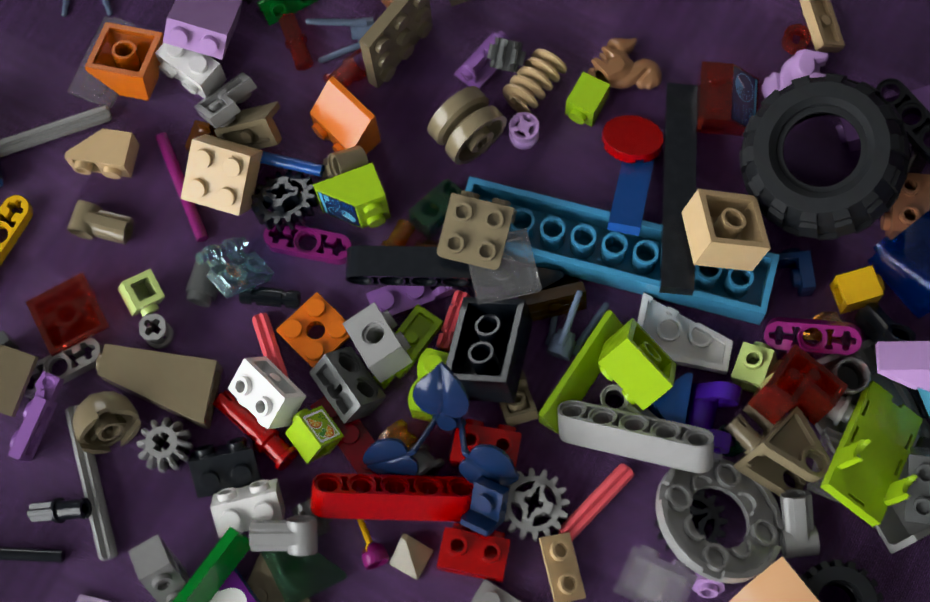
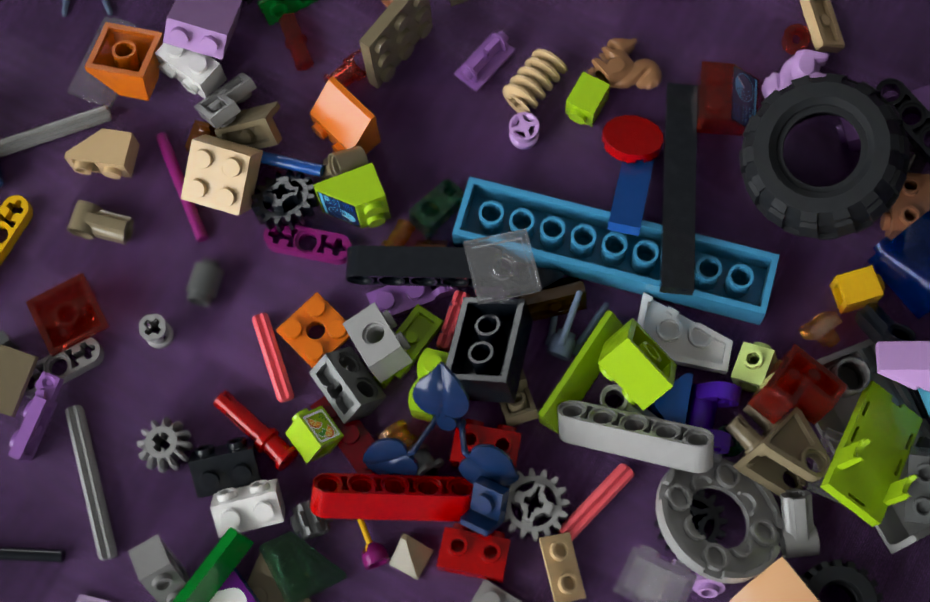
black axle [26,497,92,524] -> none
dark tan cylinder [73,391,141,454] -> none
dark tan slope [96,344,223,430] -> none
yellowish green brick [118,268,165,317] -> none
clear light blue plate [195,236,275,298] -> none
white brick [228,356,306,429] -> none
black axle [239,286,301,309] -> none
light grey piece [249,515,318,556] -> none
sand blue plant [305,17,374,63] -> none
dark tan wheel [427,86,507,165] -> none
dark tan bracket [437,190,517,270] -> none
dark grey gear [487,37,526,73] -> none
tan brick [681,189,771,271] -> none
magenta beam [764,317,862,355] -> none
dark blue bracket [777,248,816,297] -> none
light grey plate [827,394,855,426] -> none

